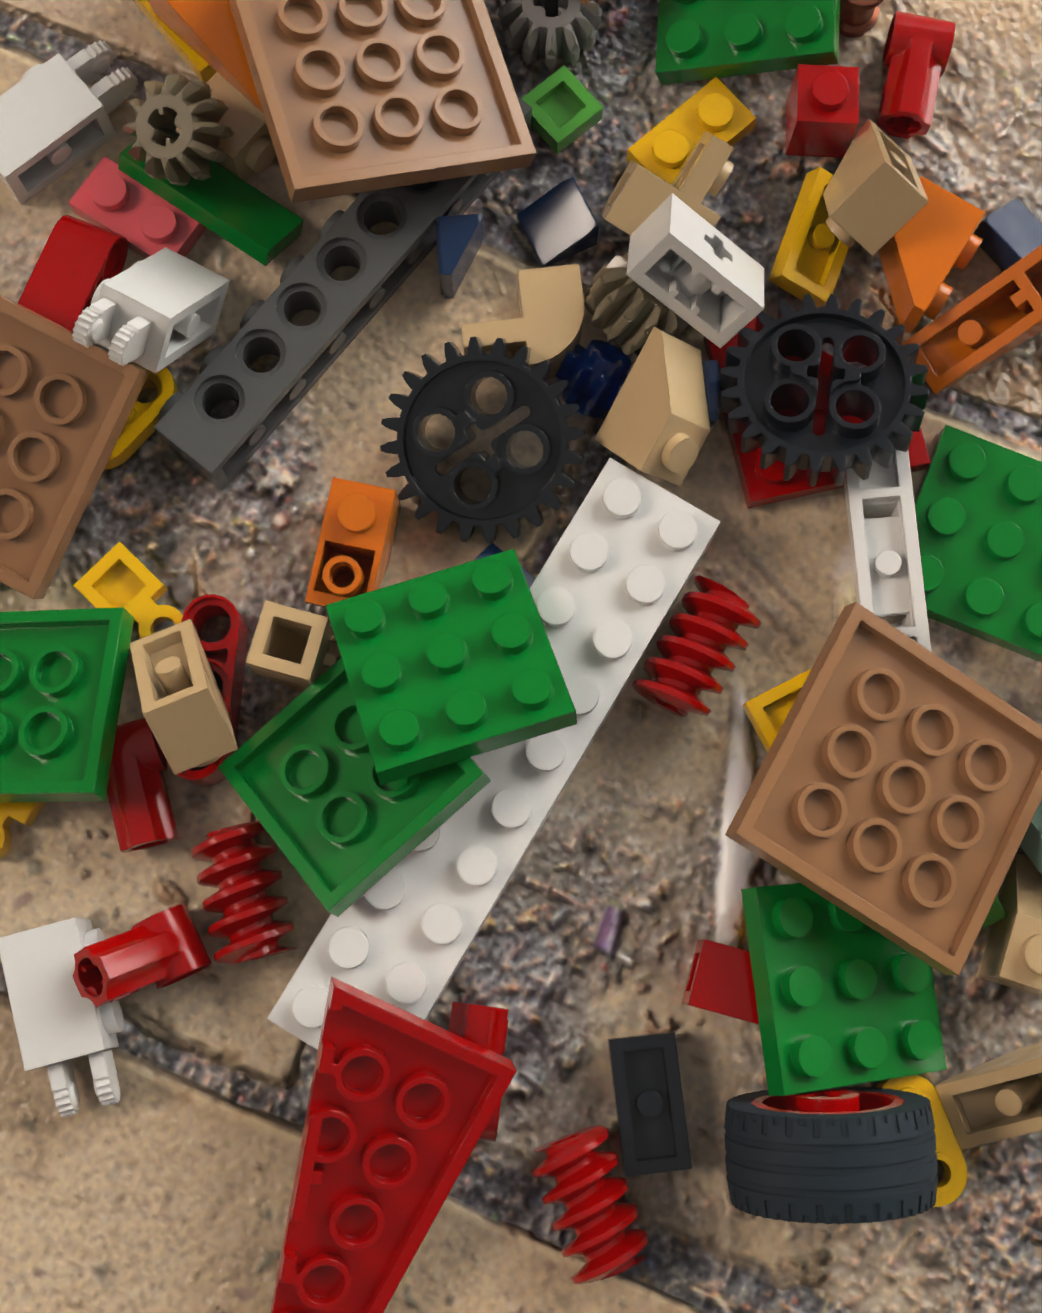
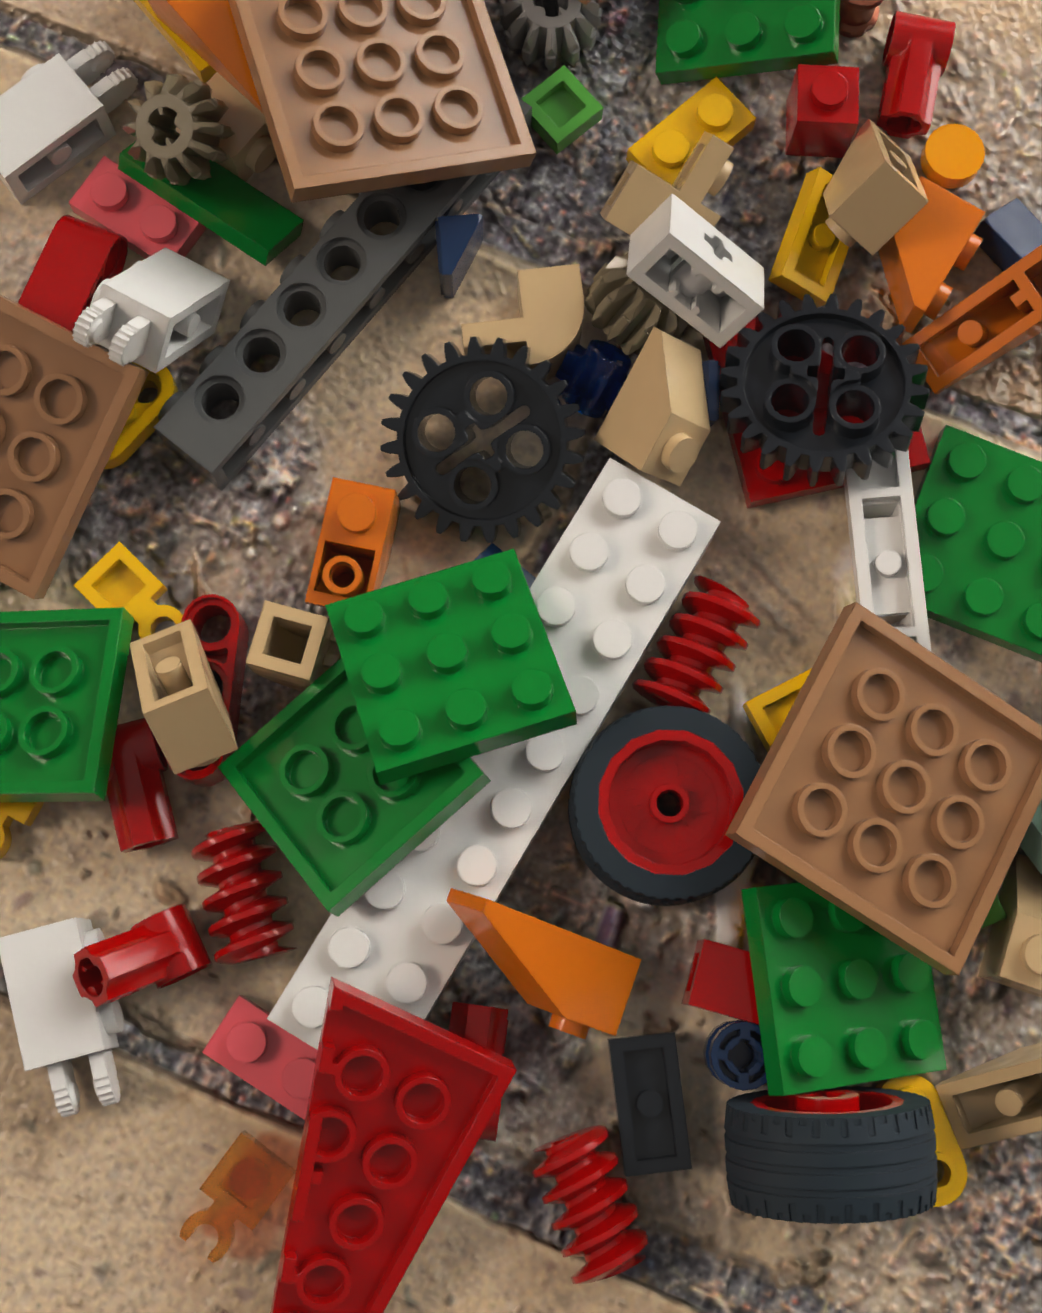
slope [517,177,599,268] -> none
none -> clear orange plate [179,1130,296,1263]
none -> coral plate [202,995,318,1120]
none -> orange slope [446,888,642,1040]
none -> wheel [568,706,760,906]
none -> dark blue wheel [703,1020,767,1091]
none -> light orange tile [920,124,985,189]

